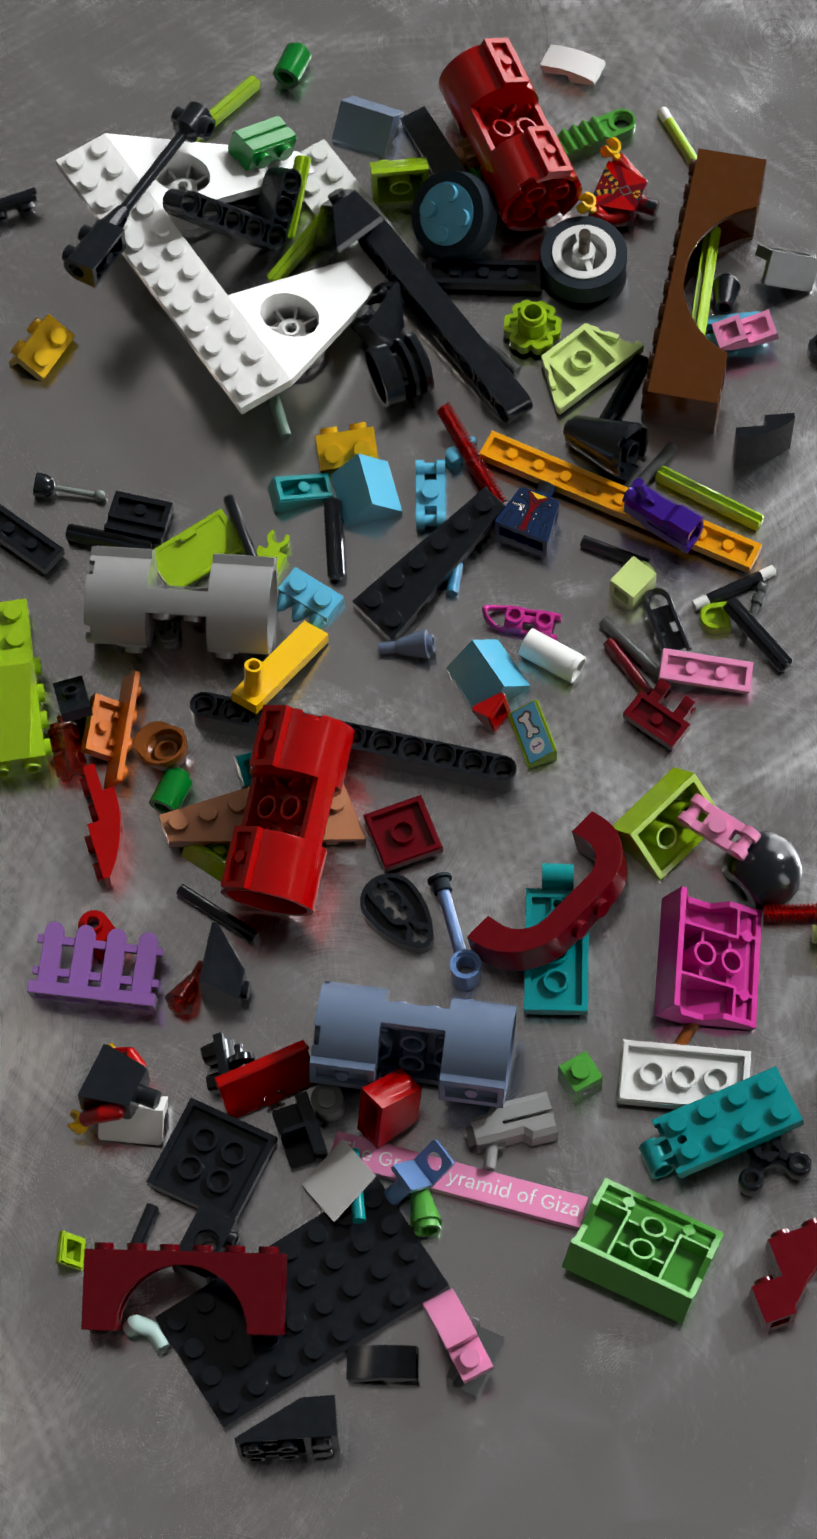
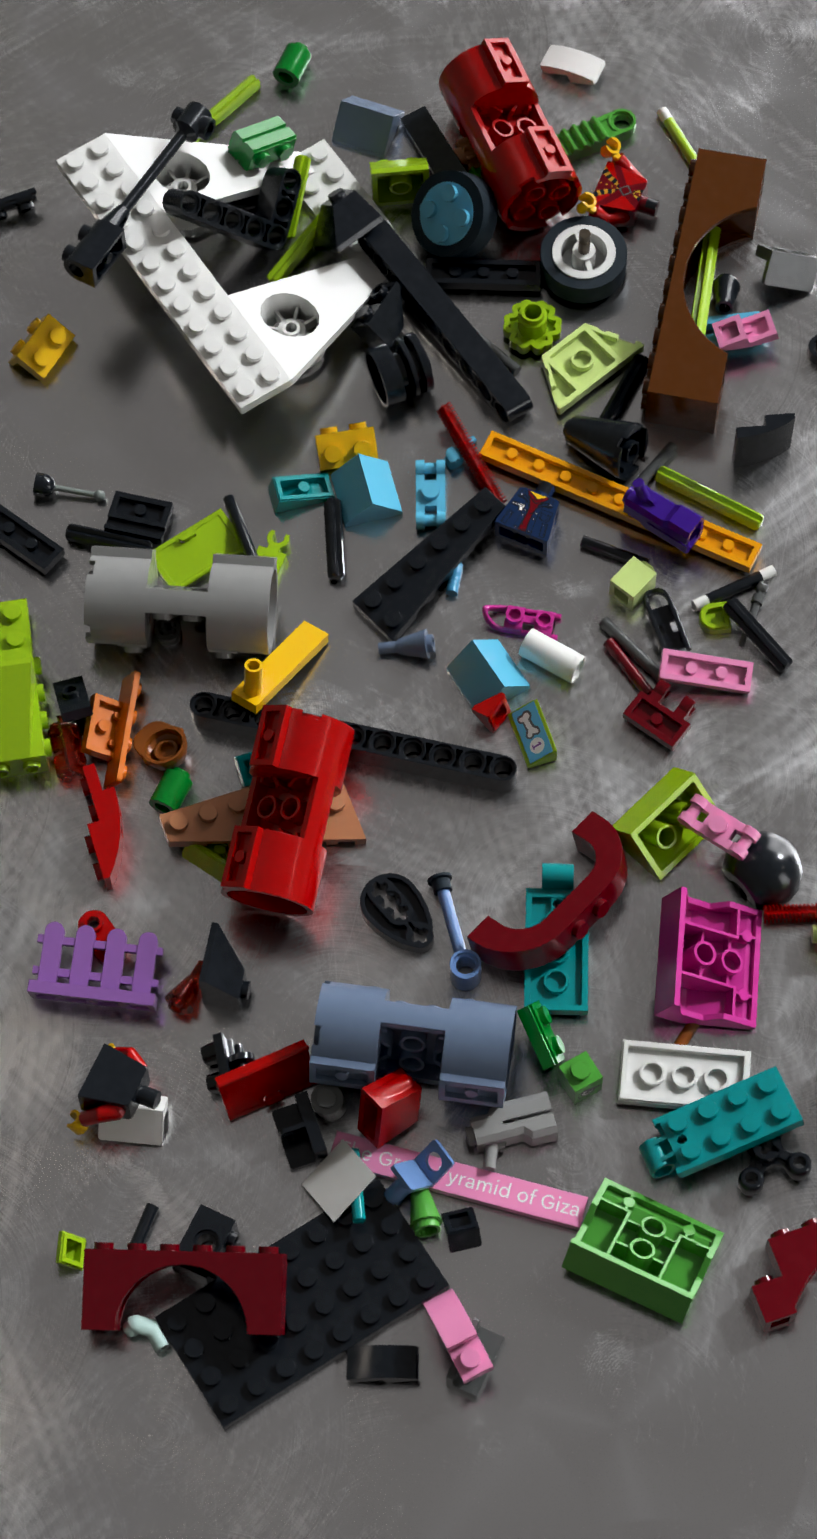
black plate [146,1098,278,1222] -> none
black bar [176,884,260,943] -> none
black slope [235,1395,340,1462] -> none
sand green bar [268,393,291,440] -> none
medium azure plate [277,567,344,629] -> none
dark red plate [363,795,443,873] -> none
none -> black slope [441,1206,482,1252]
none -> green plate [517,1000,565,1070]

